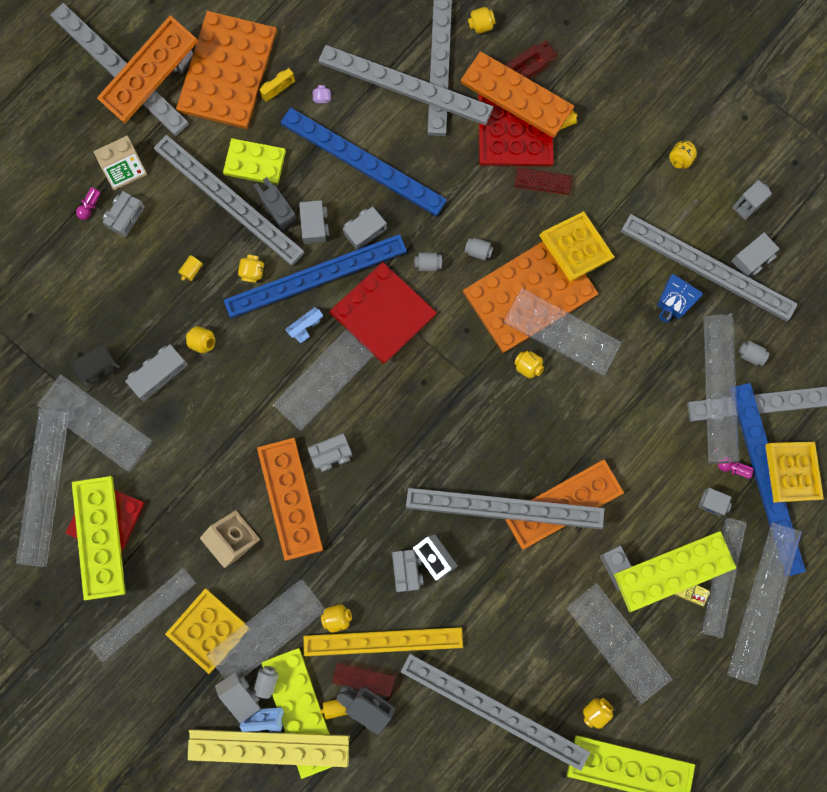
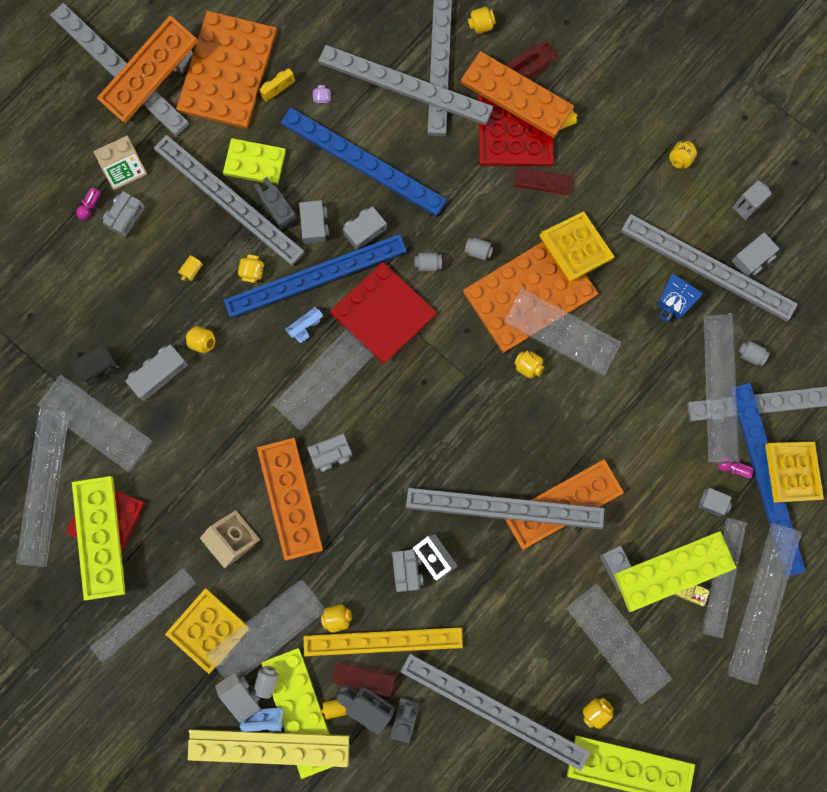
none -> dark grey hinge [390,698,420,743]

